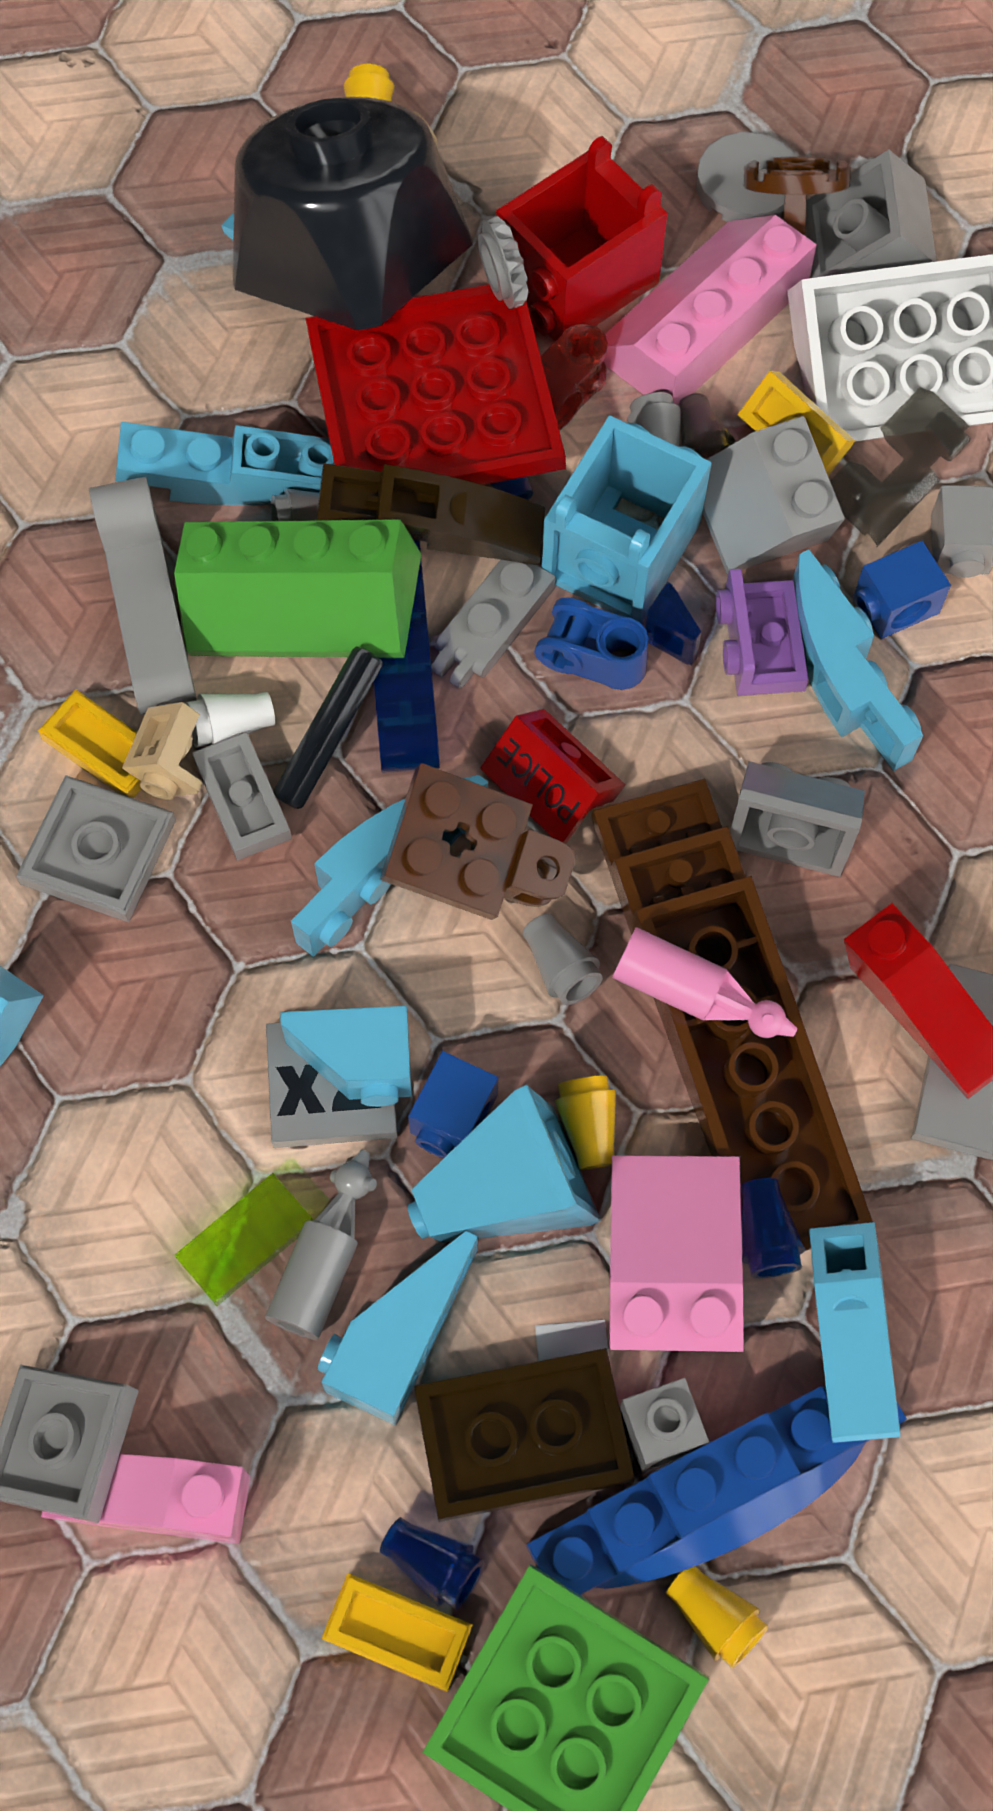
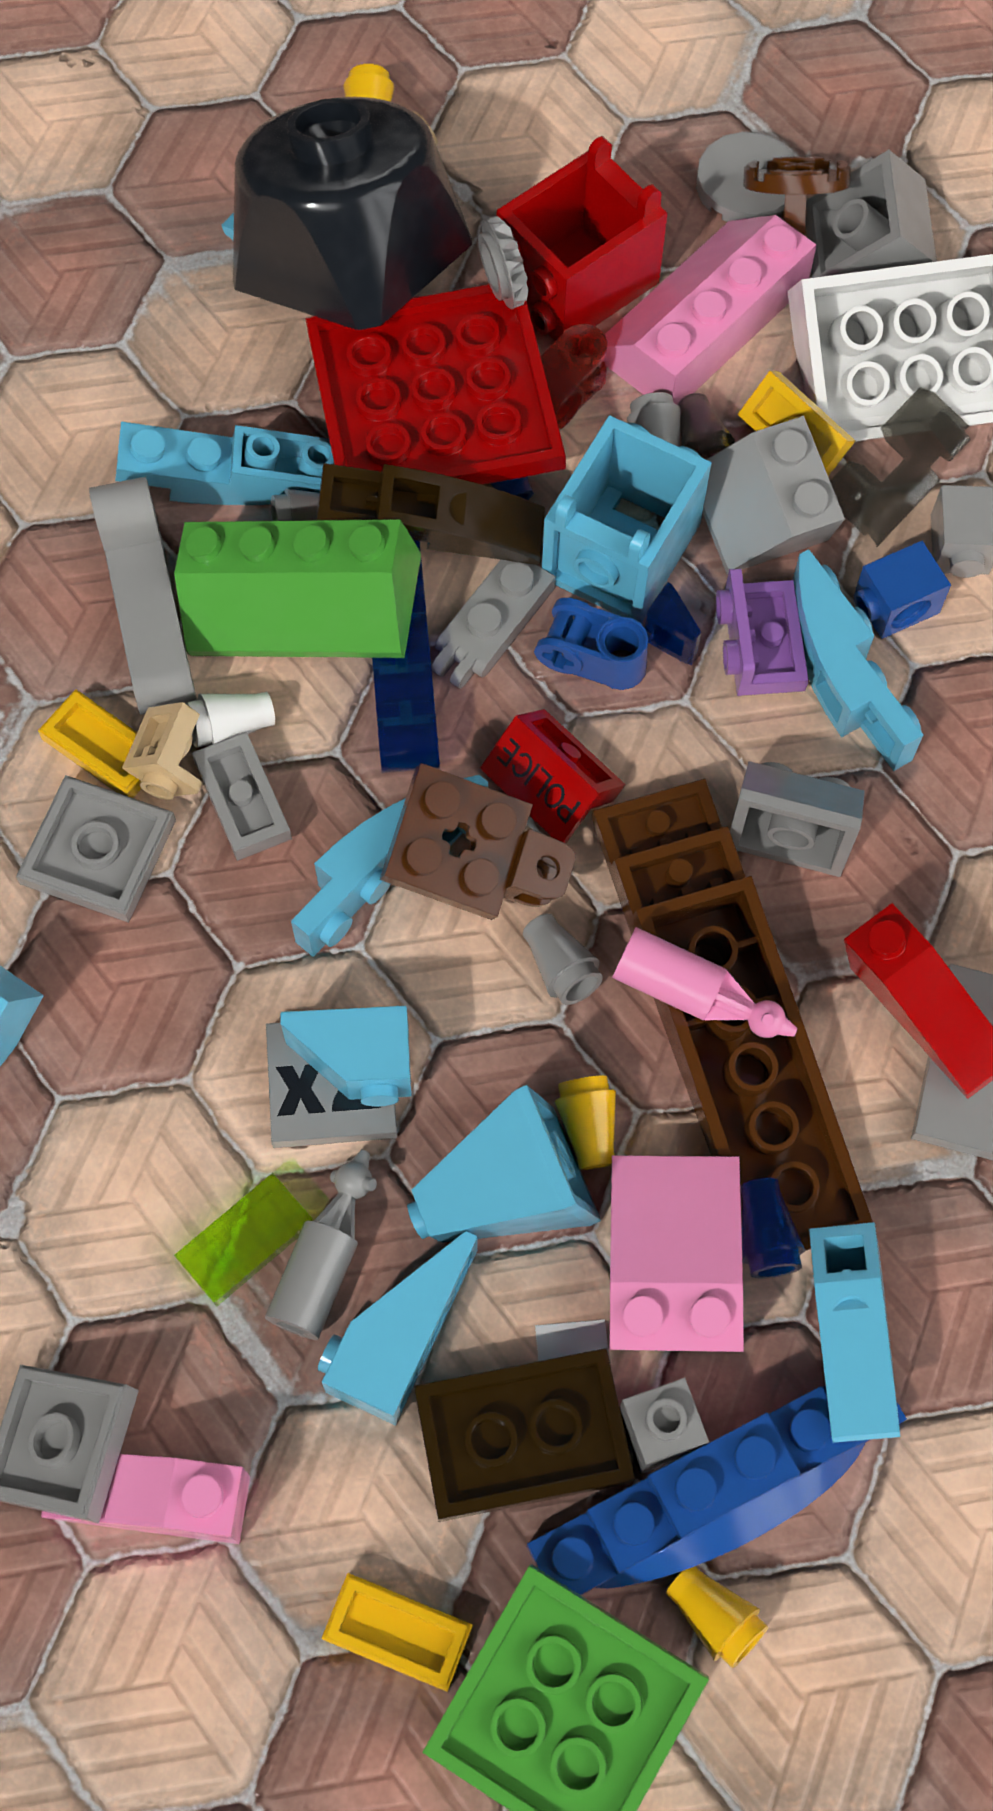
black axle [274,647,382,809] -> none
clear blue cone [380,1517,484,1609] -> none
blue brick [408,1051,499,1158] -> none

